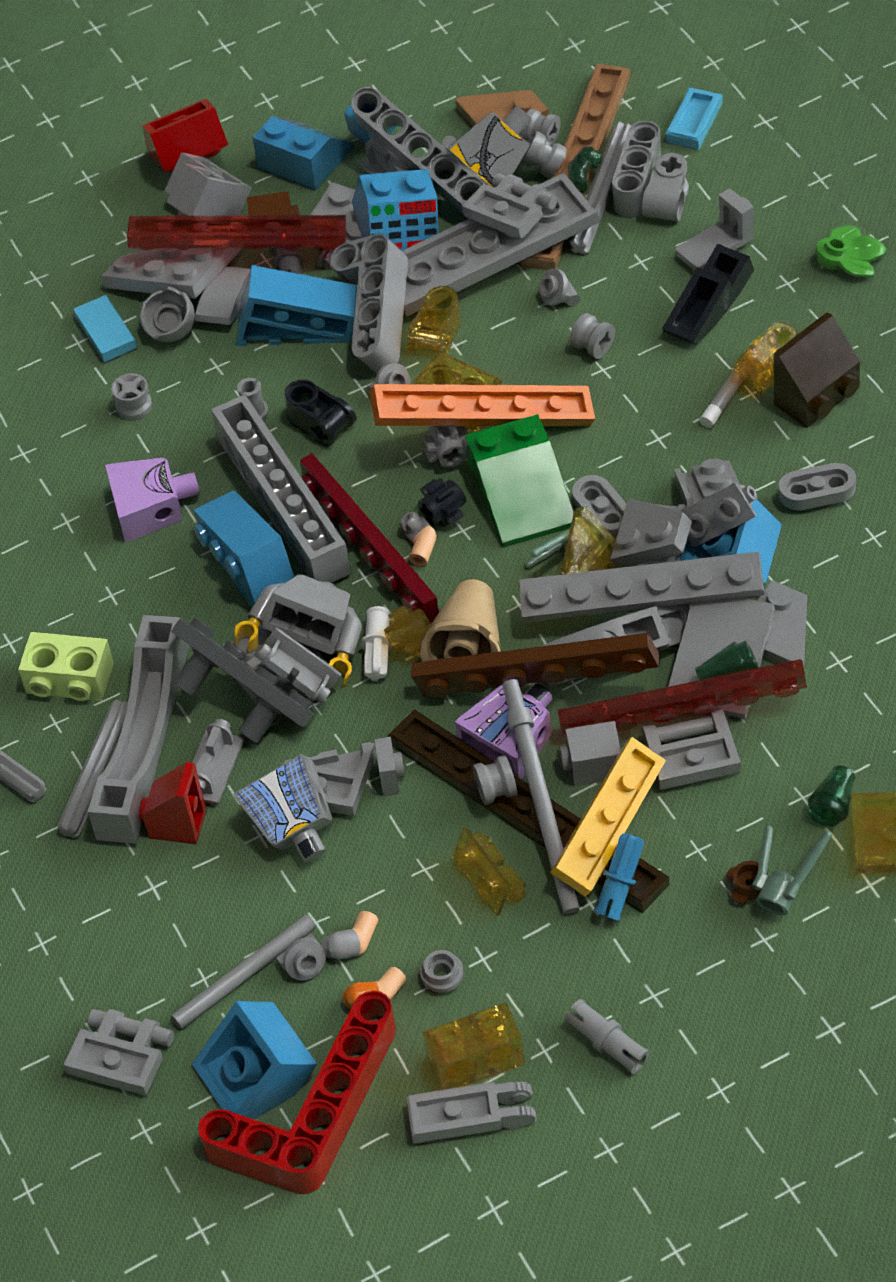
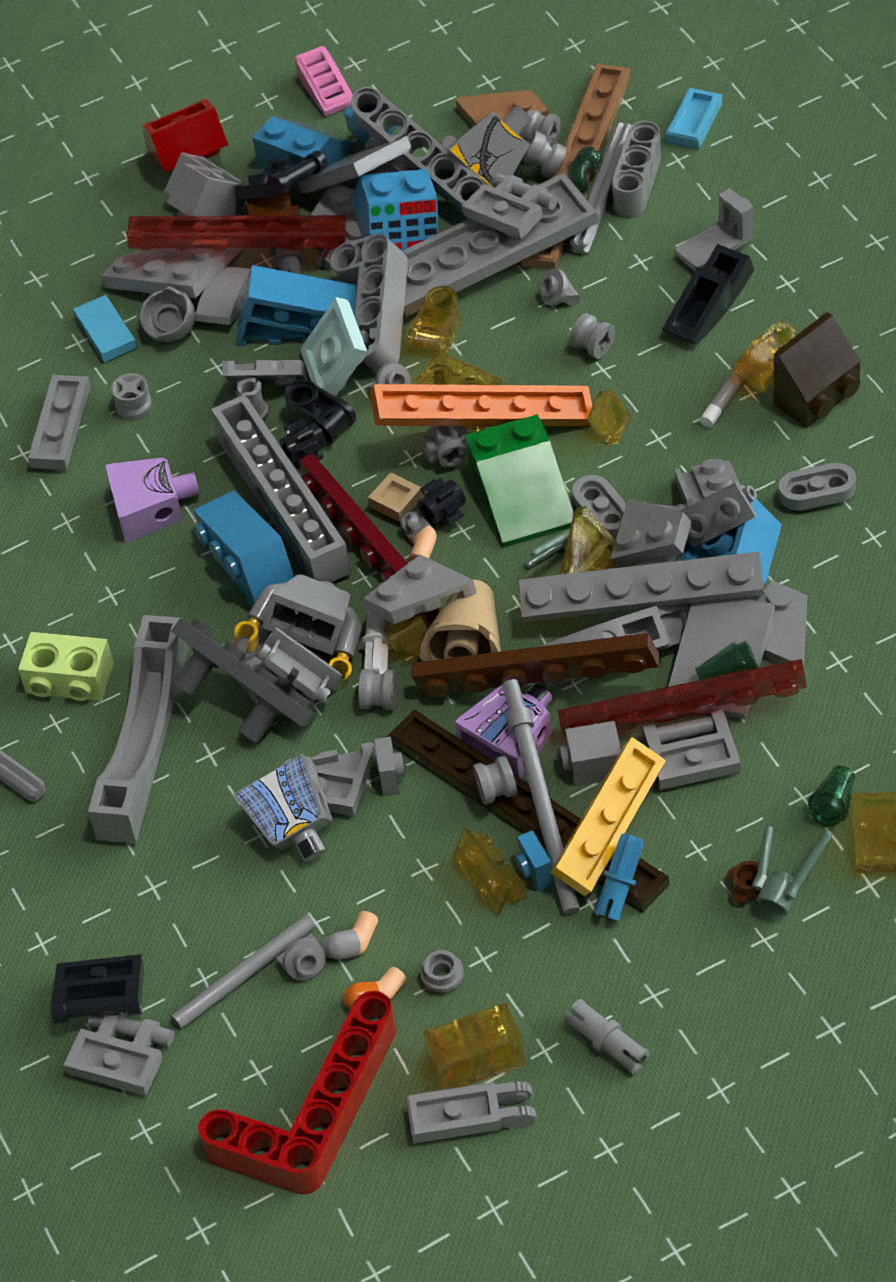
light grey axle [57,700,128,838] -> none
red slope [139,762,207,845] -> none
light grey hinge [192,719,245,805] -> none
dark azure slope [192,1001,318,1120] -> none
light grey piece [642,153,689,222] -> none
bright green plate [815,226,887,278] -> none
none -> light grey plate [28,375,91,470]
none -> black plate [52,954,144,1024]
none -> light grey wing [222,360,306,387]
none -> black plate [235,150,328,200]
none -> black gear [279,419,327,464]
none -> bright pink slope [294,46,353,116]
none -> light grey tile [297,136,412,194]
none -> light aqua plate [300,297,367,397]
none -> light grey wheel [359,669,397,711]
none -> light grey wing [364,555,476,624]
none -> tan plate [368,472,423,522]
none -> dark azure plate [515,830,553,892]
none -> clear yellow plate [587,389,630,445]

